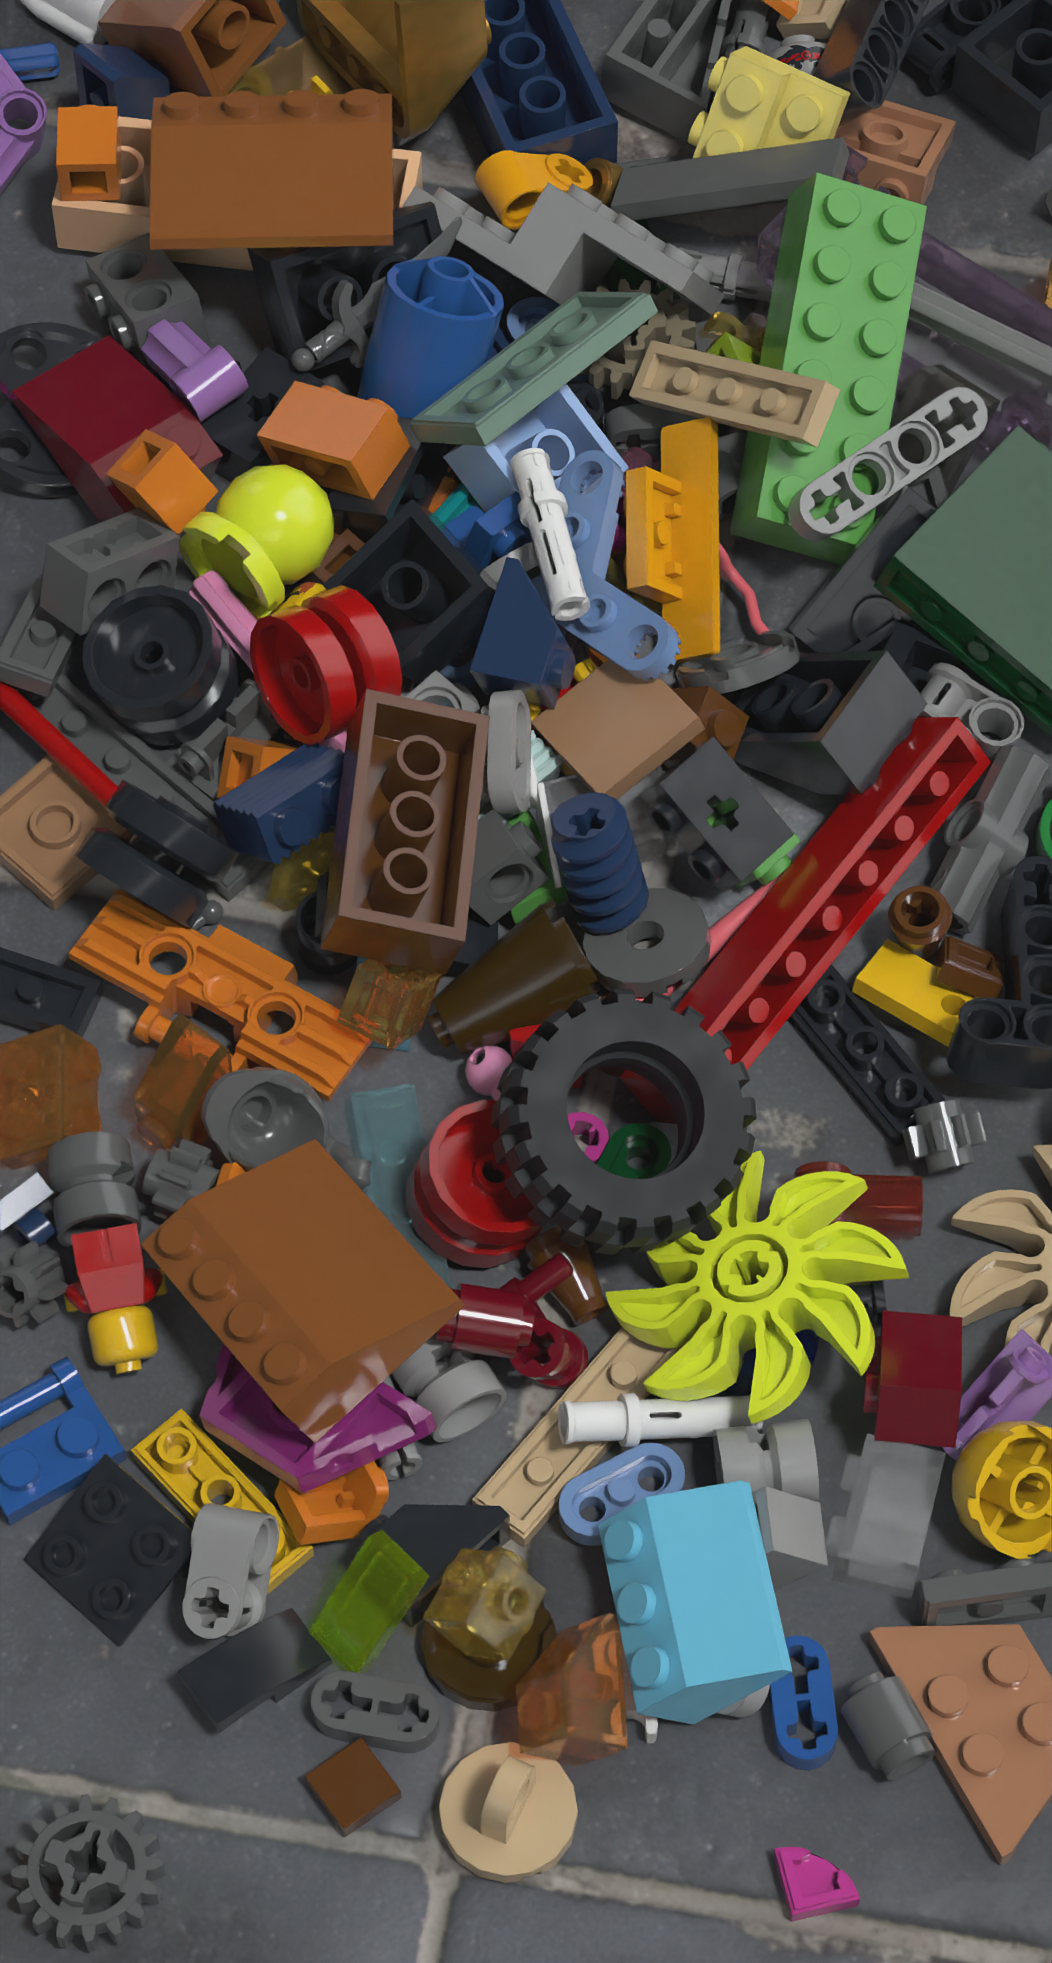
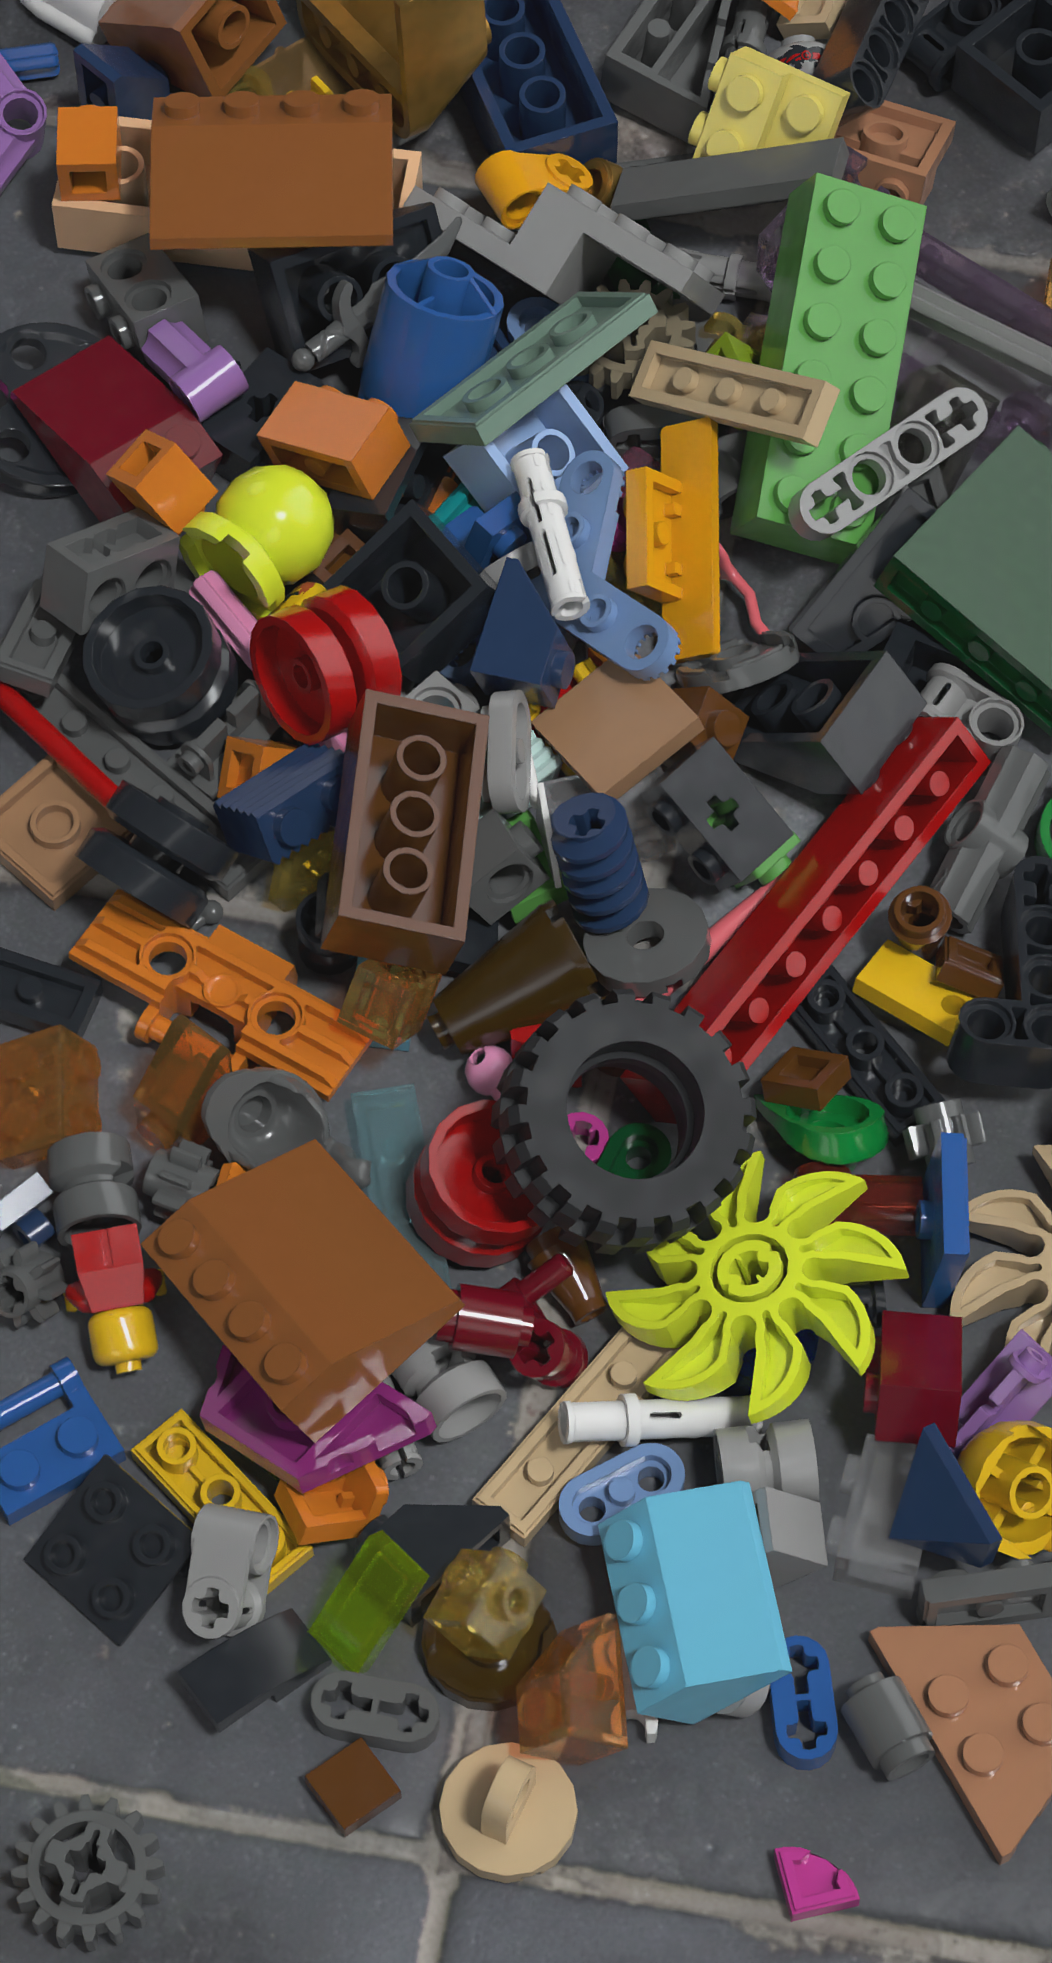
none -> green piece [754,1094,889,1174]
none -> reddish brown tile [761,1046,852,1111]
none -> dark blue slope [888,1423,1002,1568]
none -> blue plate [915,1132,970,1309]

